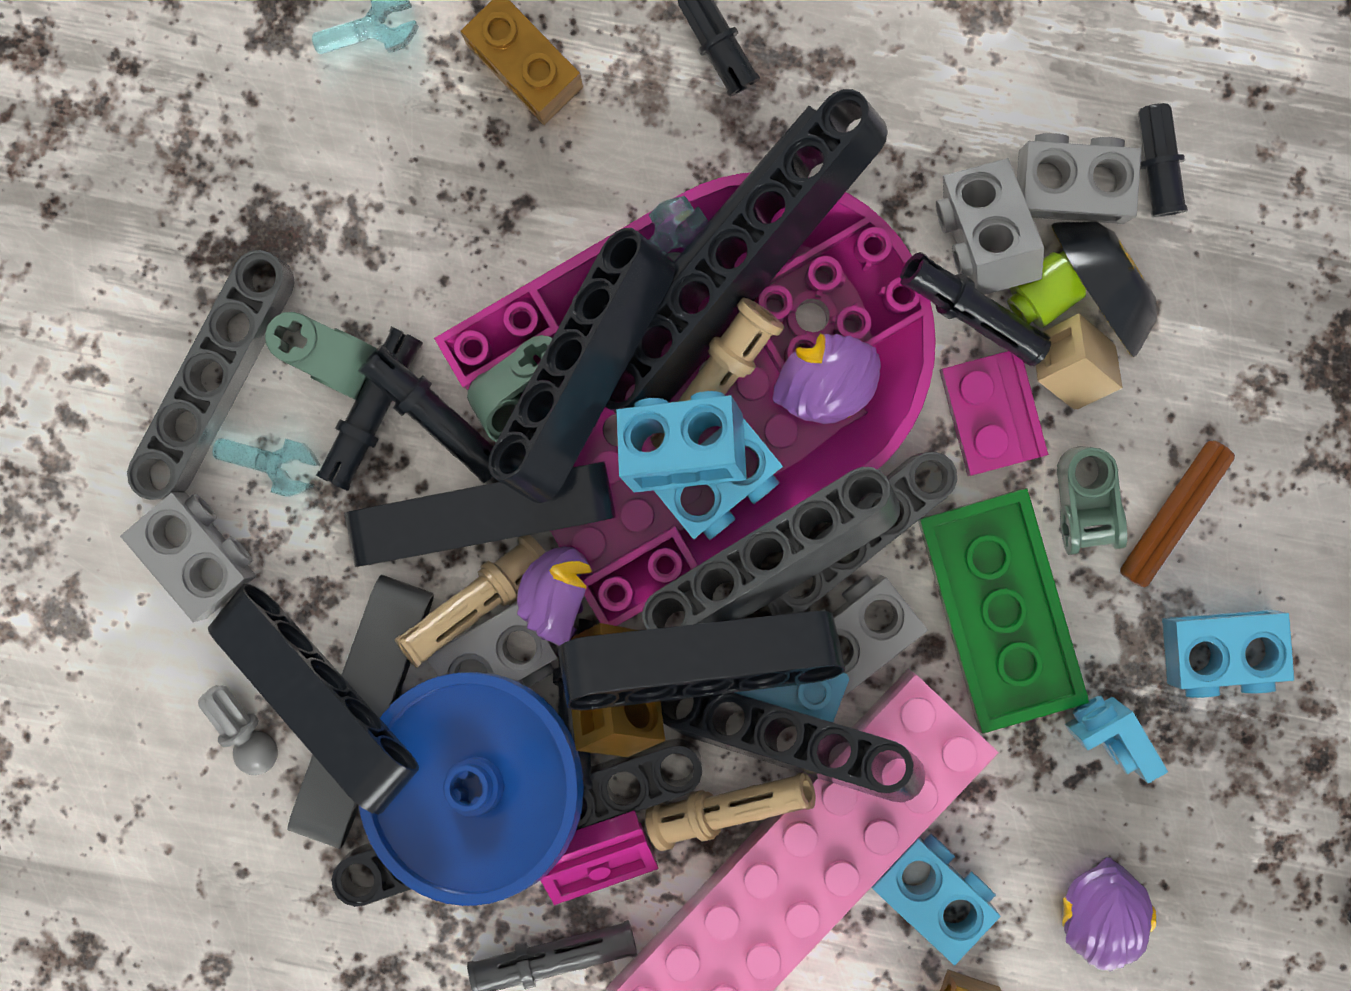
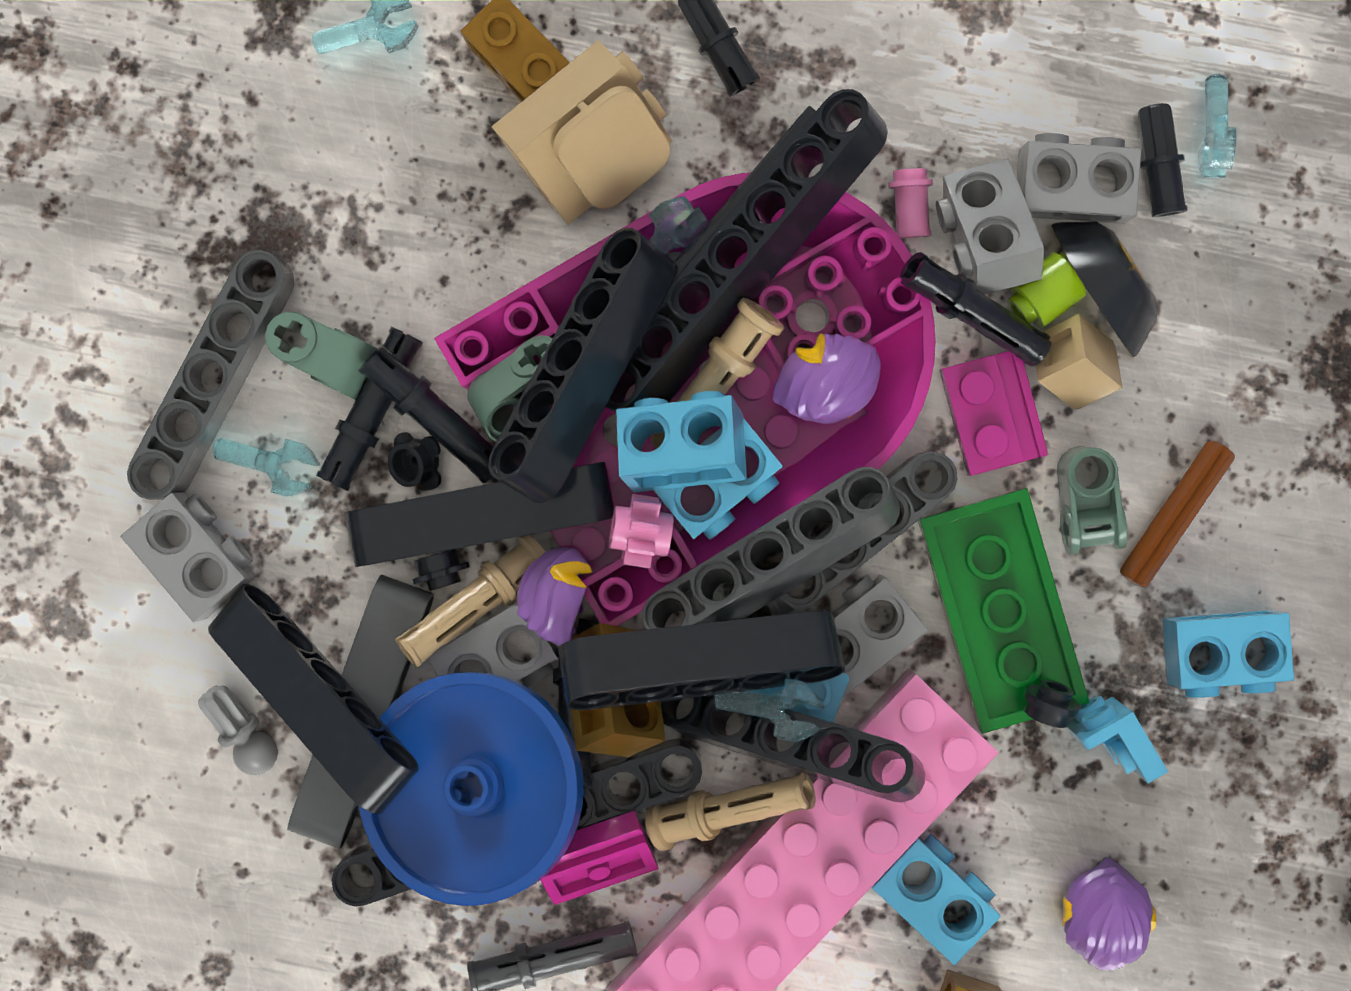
none -> black plate [388,432,441,490]
none -> black plate [412,549,470,591]
none -> tan brick [491,40,672,225]
none -> bright pink gear [609,494,673,569]
none -> clear light blue bar [714,679,824,743]
none -> bright pink pin [888,168,933,239]
none -> black plate [1024,679,1081,728]
none -> clear light blue bar [1198,73,1236,178]

